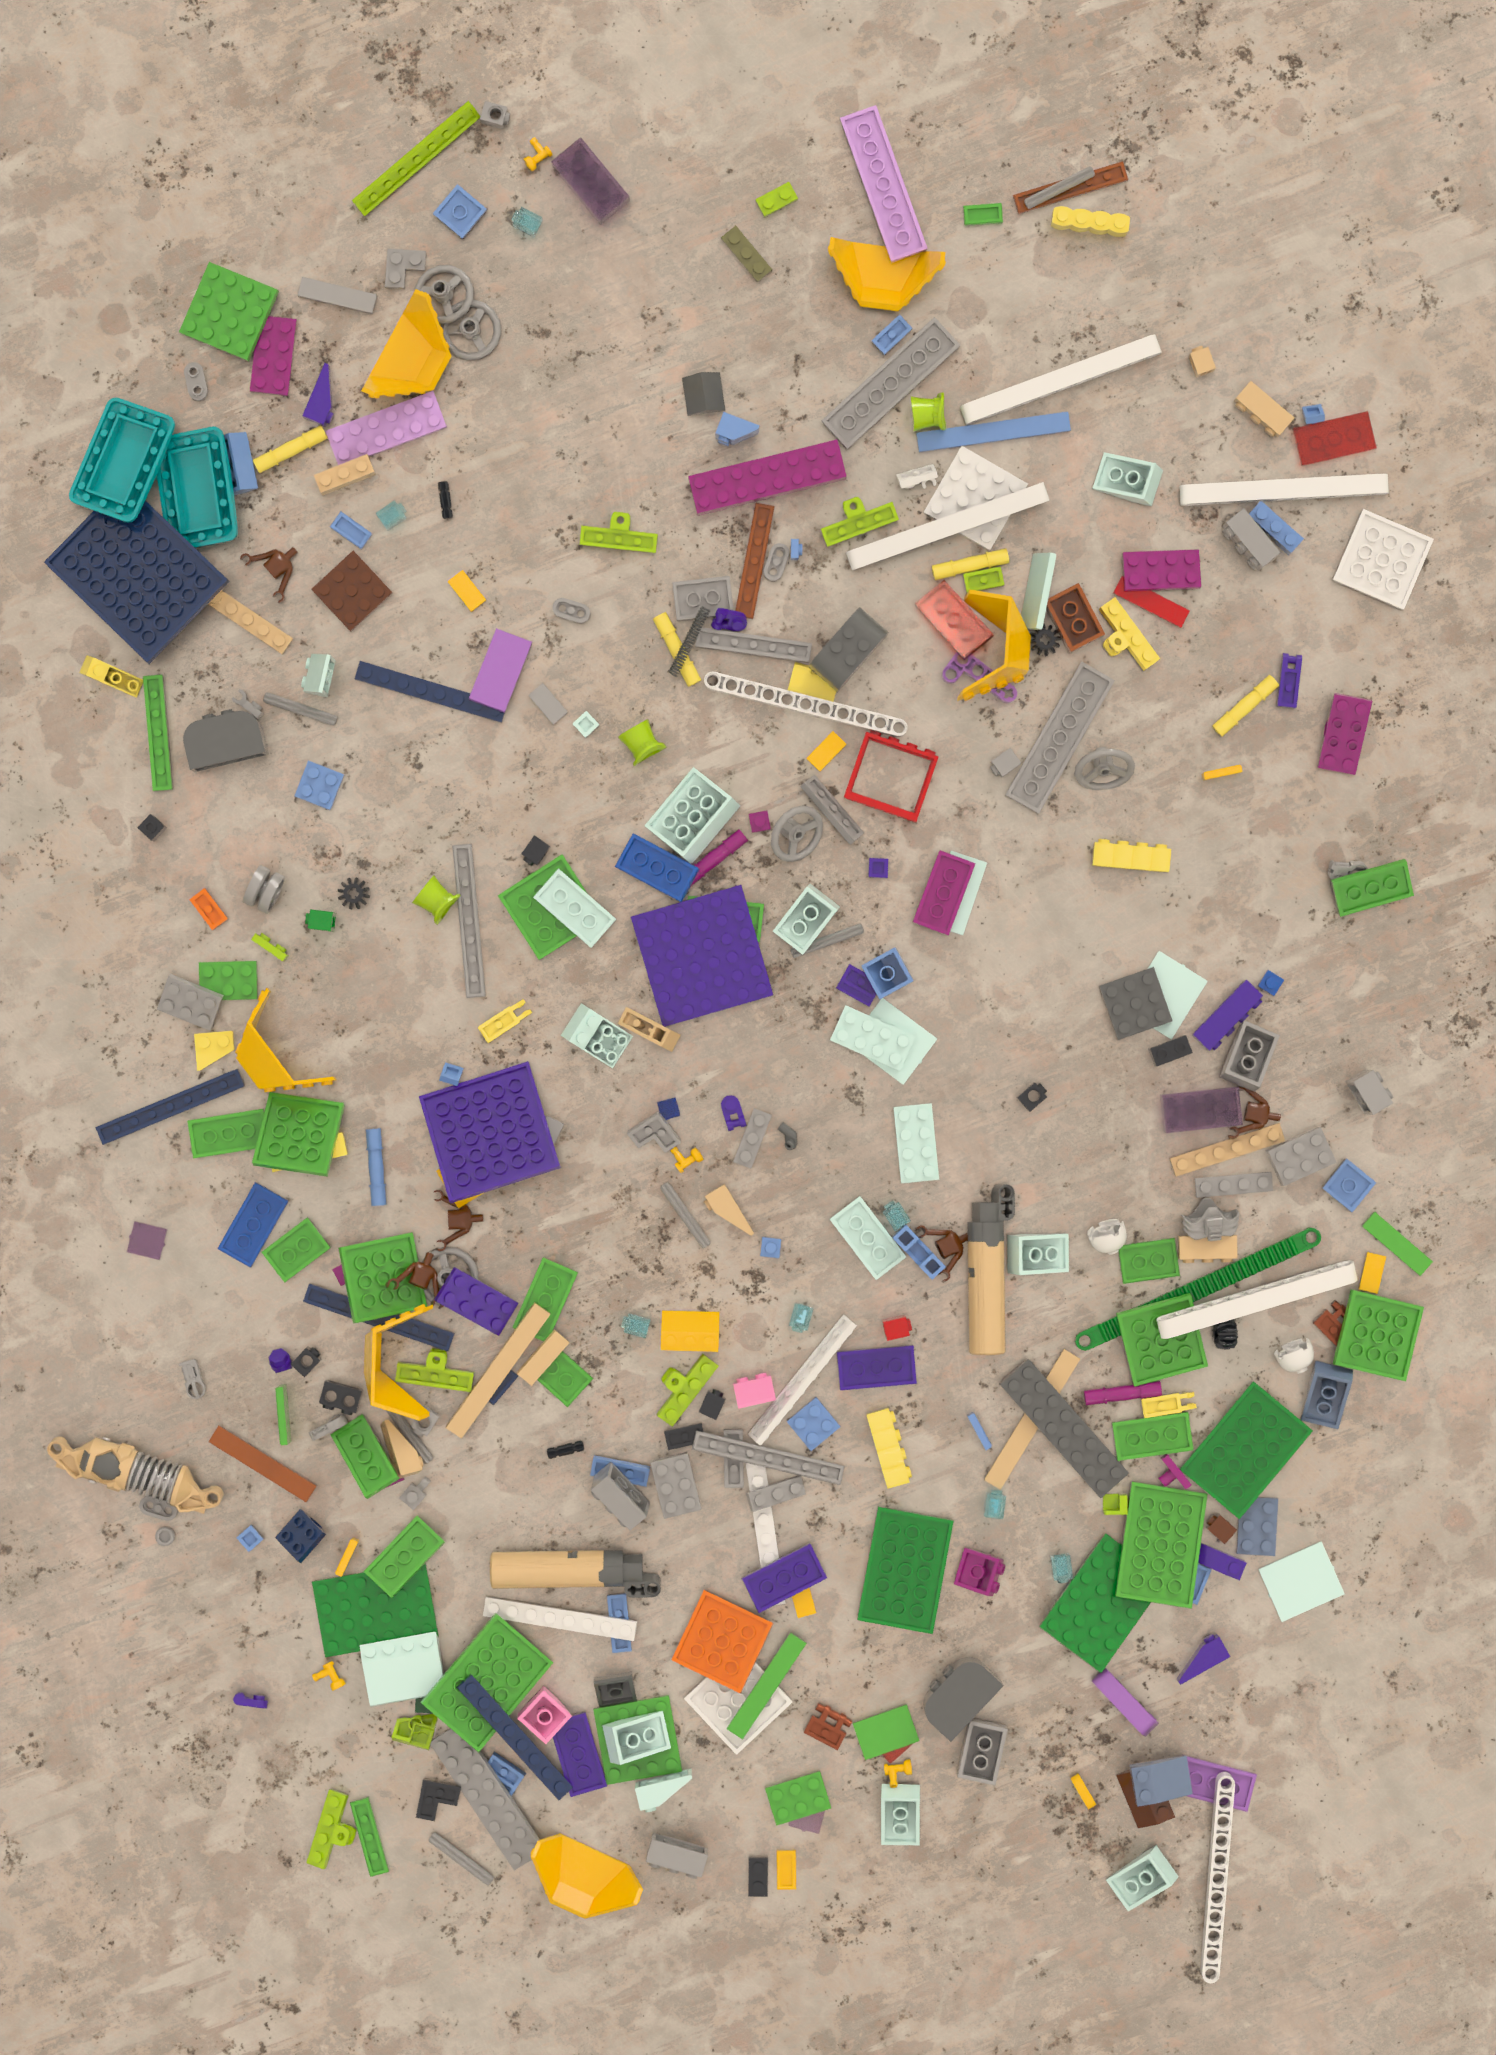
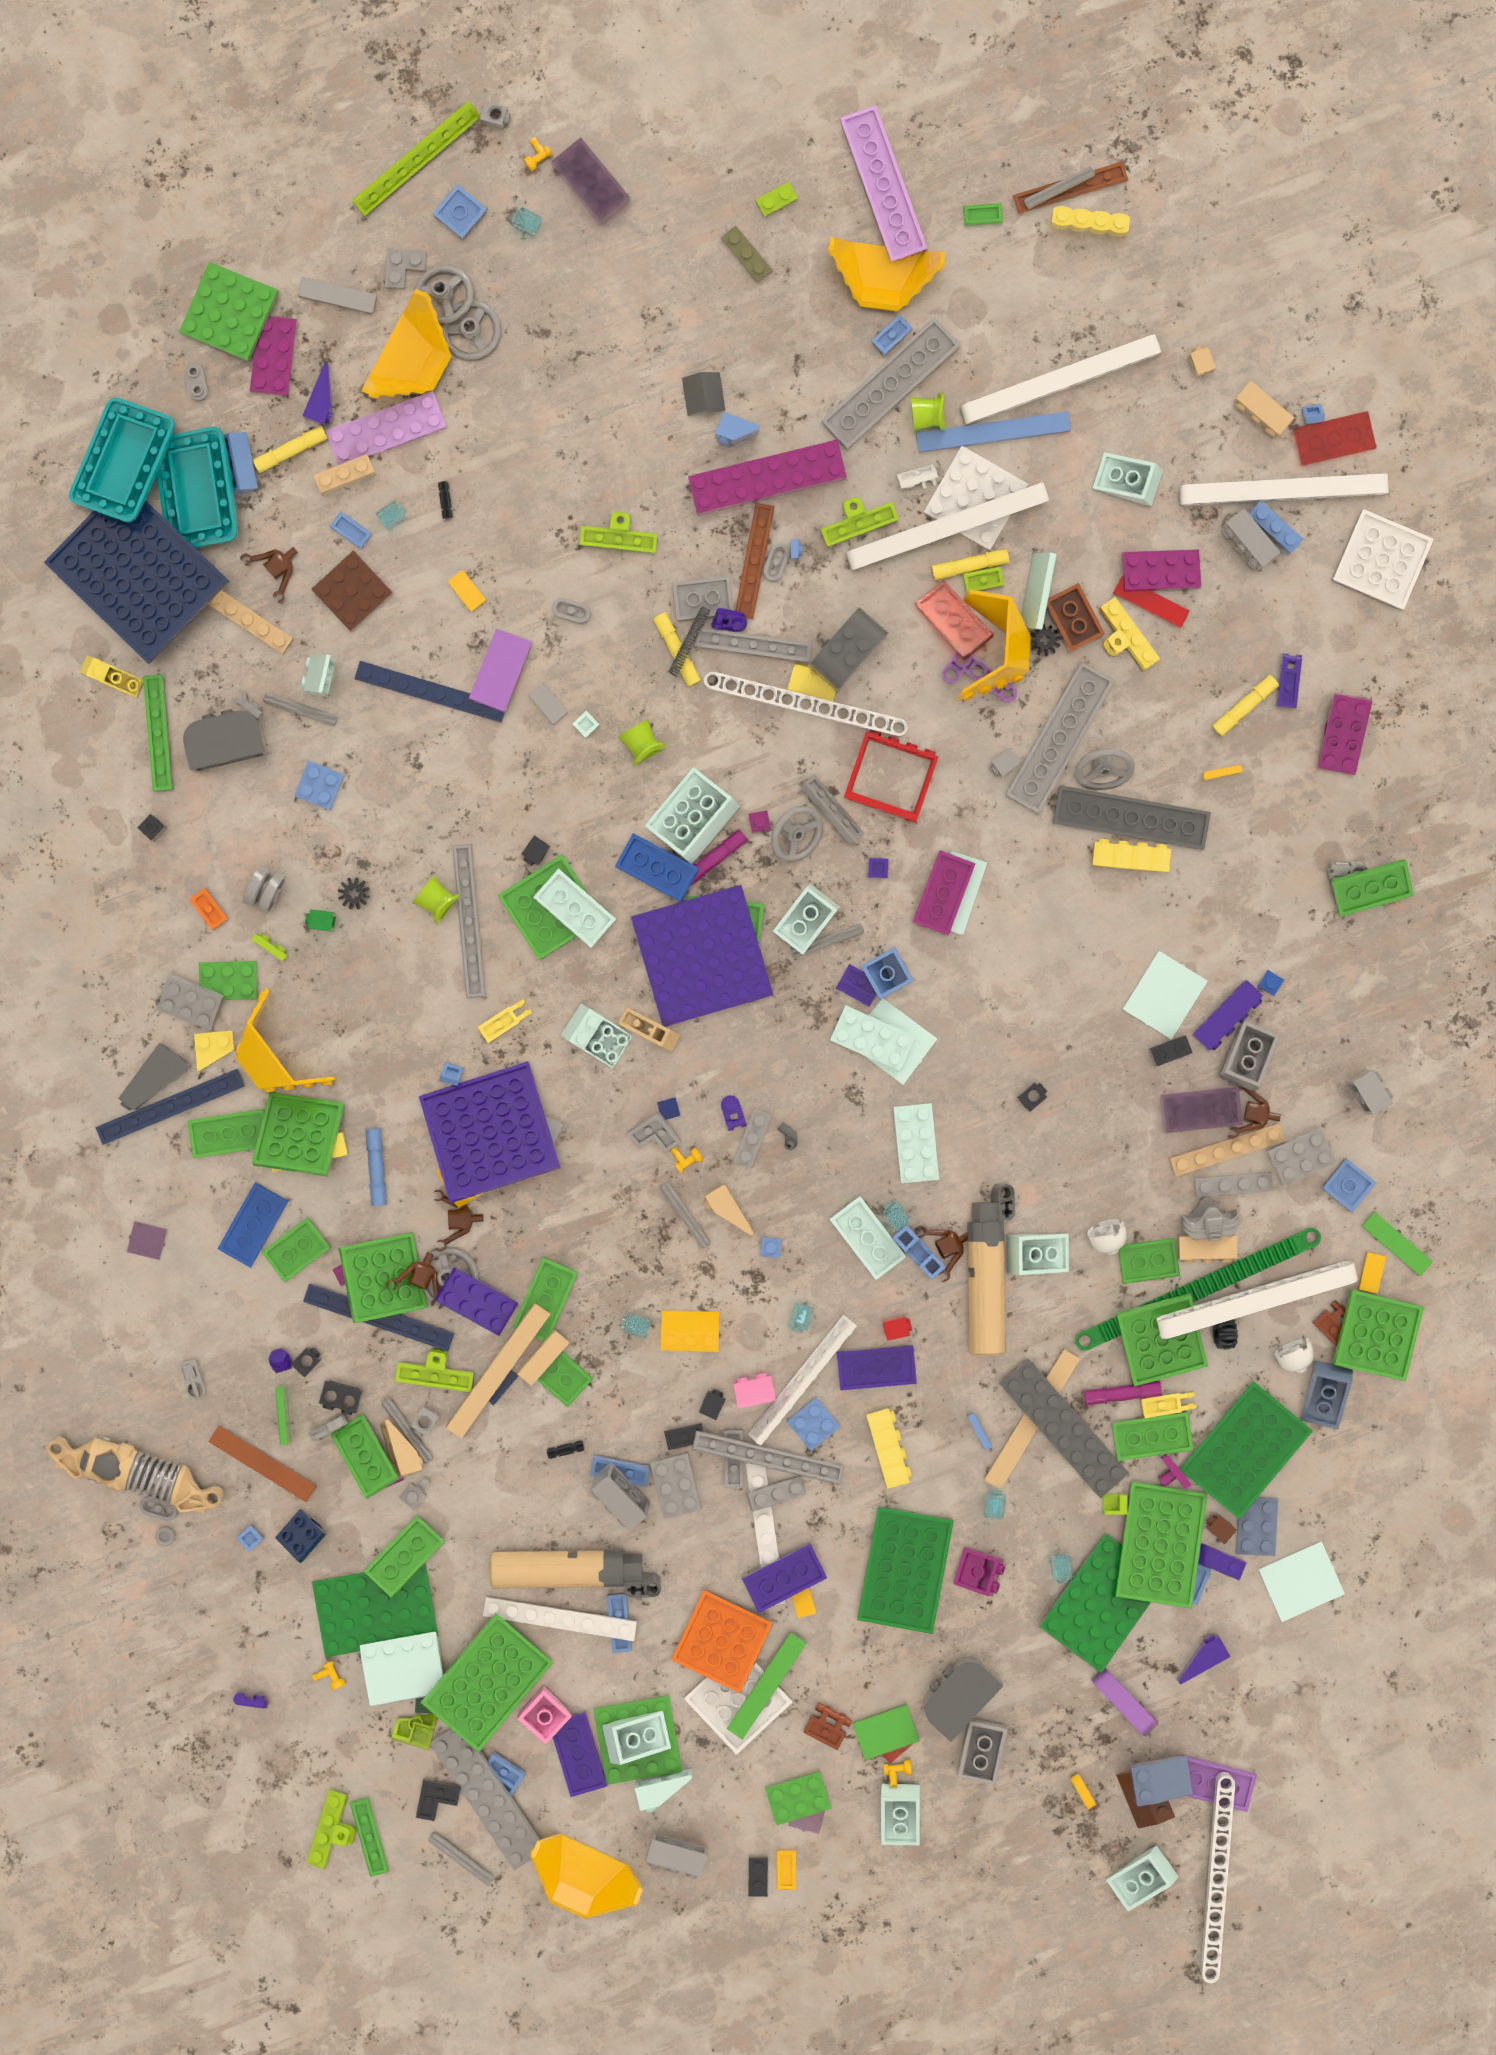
yellow tile [335,1537,359,1577] -> none
yellow piece [364,1304,433,1421] -> none
dark blue plate [456,1674,573,1800] -> none
dark grey slope [594,1671,637,1707] -> none
lime plate [656,1353,719,1427] -> none
yellow tile [806,731,847,772] -> none
dark grey plate [1099,967,1172,1040] -> none
none -> dark grey slope [118,1043,192,1111]
none -> dark grey plate [1053,785,1211,850]

